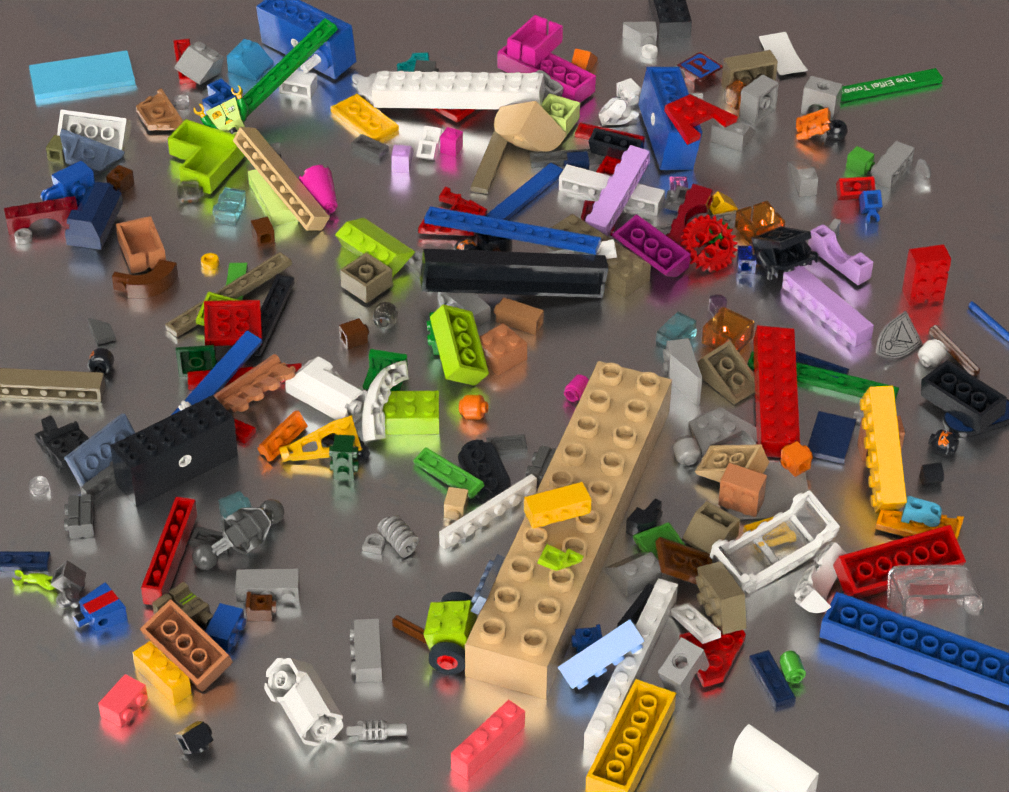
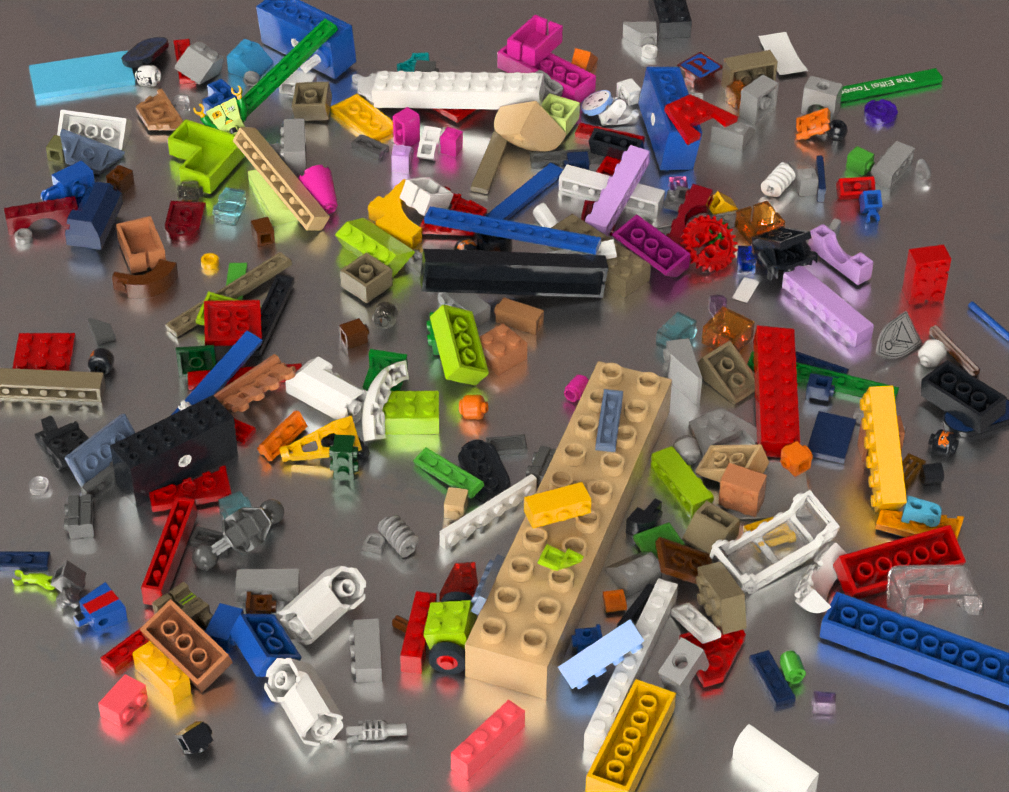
none -> red plate [12,333,76,371]
none -> red tile [100,628,149,674]
none -> tile [121,37,169,68]
none -> white head [135,65,161,87]
none -> red wing [149,465,232,512]
none -> dark red tile [165,201,206,242]
none -> blue brick [230,614,302,677]
none -> light grey tile [243,71,260,87]
none -> white brick [279,566,366,645]
none -> light grey brick [280,119,307,178]
none -> dark tan brick [292,82,332,121]
none -> yellow arch [368,179,422,250]
none -> dark pink brick [393,107,420,147]
none -> white piece [400,177,454,216]
none -> red arch [400,591,437,674]
none -> clear red wing [439,562,478,601]
none -> white brick [533,203,559,228]
none -> tile [580,90,613,116]
none -> sand blue tile [595,389,624,452]
none -> orange plate [602,589,627,613]
none -> lime brick [651,446,714,519]
none -> white sticker [732,277,759,303]
none -> white piece [761,162,796,197]
none -> dark blue brick [805,373,835,401]
none -> clear purple brick [812,691,836,715]
none -> dark blue tile [815,155,826,202]
none -> dark purple tile [864,99,898,124]
none -> pearl gold tile [902,453,926,489]

